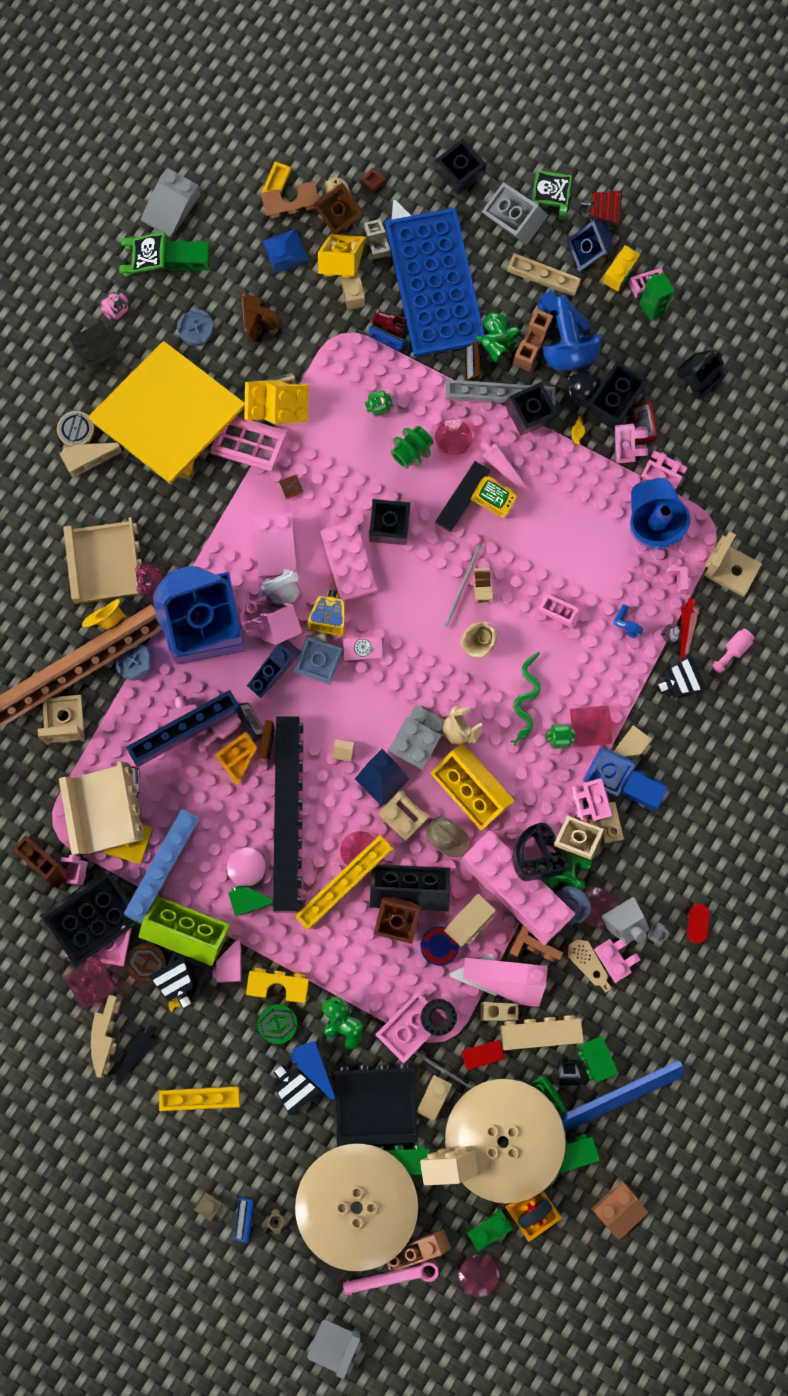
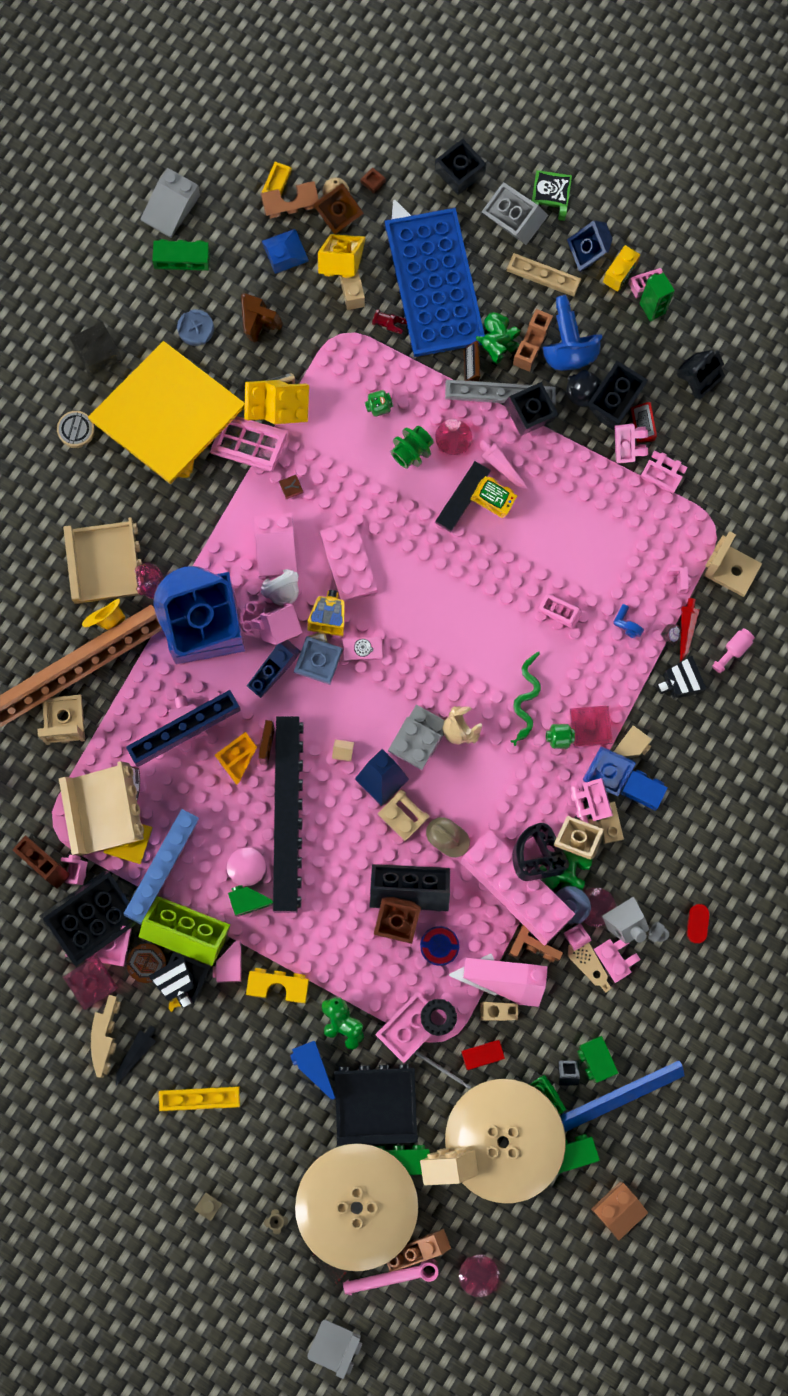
tan slope [59,443,122,478] -> none
bright pink head [101,292,128,320] -> none
sand blue tile [116,644,153,681] -> none
flag [119,232,166,277] -> none
bright pink piece [194,714,242,753] -> none
slope [234,1198,254,1243] -> none
slope [238,702,264,742] -> none
tile [258,1004,298,1044] -> none
torso [274,1065,321,1116] -> none
yellow tile [295,834,394,930] -> none
clear pink dish [340,831,375,866] -> none
dark tan slope [363,219,391,259] -> none
blue slope [369,325,407,352] -> none
black brick [369,499,411,545] -> none
tan slope [417,1075,452,1121] -> none
yellow slope [430,743,515,831] -> none
light grey piece [444,545,482,627] -> none
tan brick [444,894,496,947] -> none
tan hair [460,621,498,658] -> none
green brick [466,1210,512,1252] -> none
leg [474,567,493,604] -> none
tan brick [500,1015,583,1050] -> none
light orange plate [505,1191,562,1242] -> none
blue slope [538,290,591,337] -> none
yellow piece [571,416,585,445] -> none
clear smoke torso [580,191,622,231] -> none
blue piece [629,478,690,550] -> none
none -> bright pink tile [564,923,591,951]

